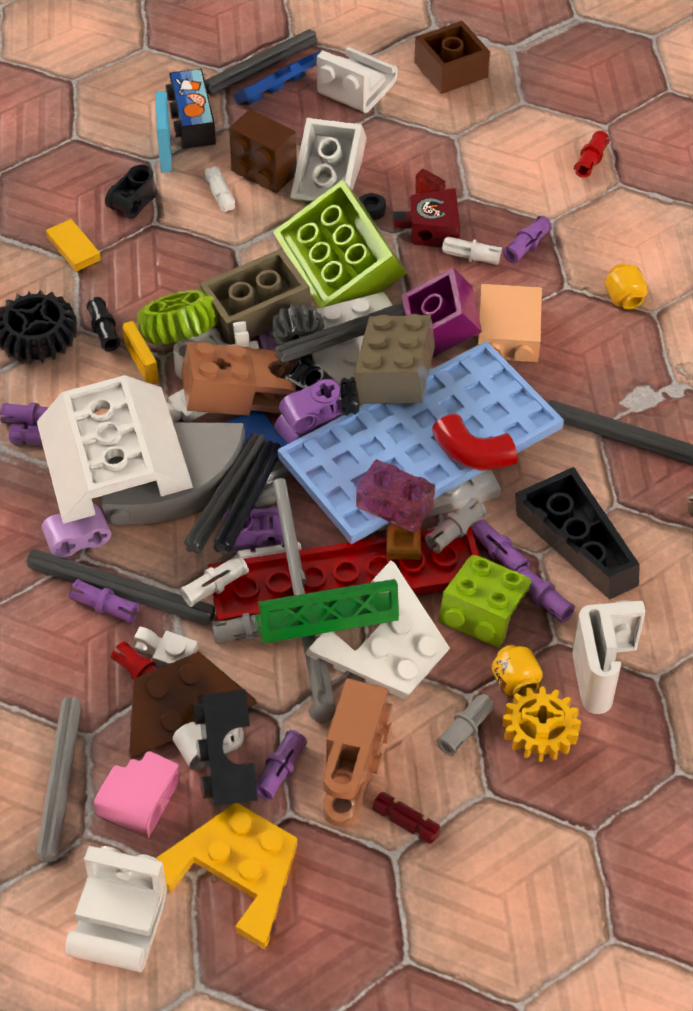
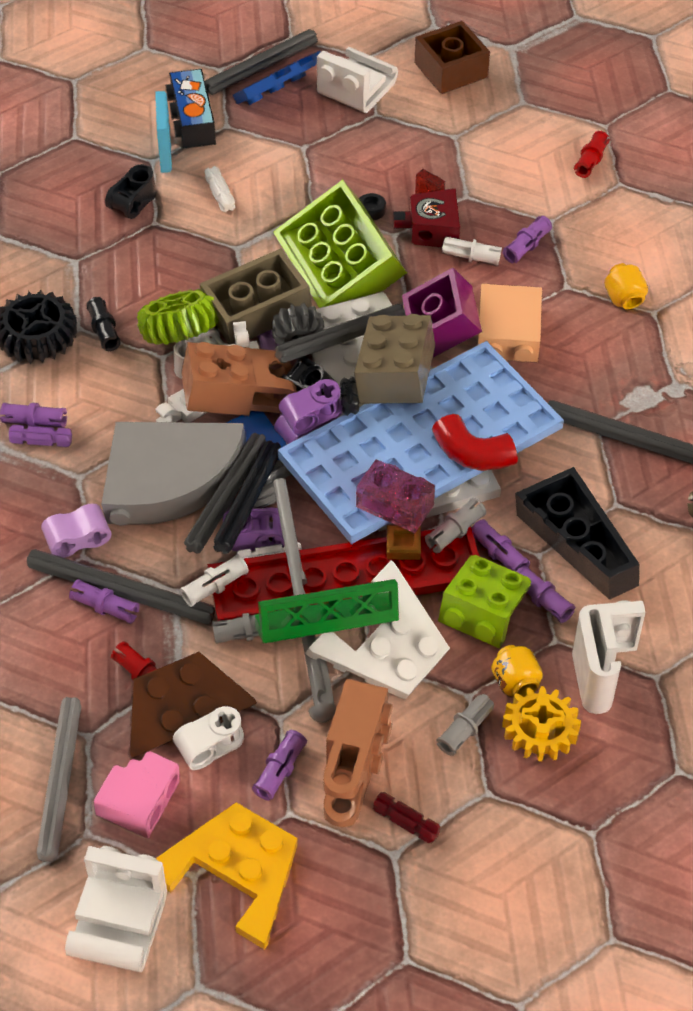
white slope [37,375,193,524] -> none
yellow tile [46,219,101,272] -> none
yellow tile [122,320,159,384] -> none
white plate [134,627,198,668] -> none
black arch [193,690,258,806] -> none
reddish brown brick [229,109,297,194] -> none
white slope [290,118,367,203] -> none

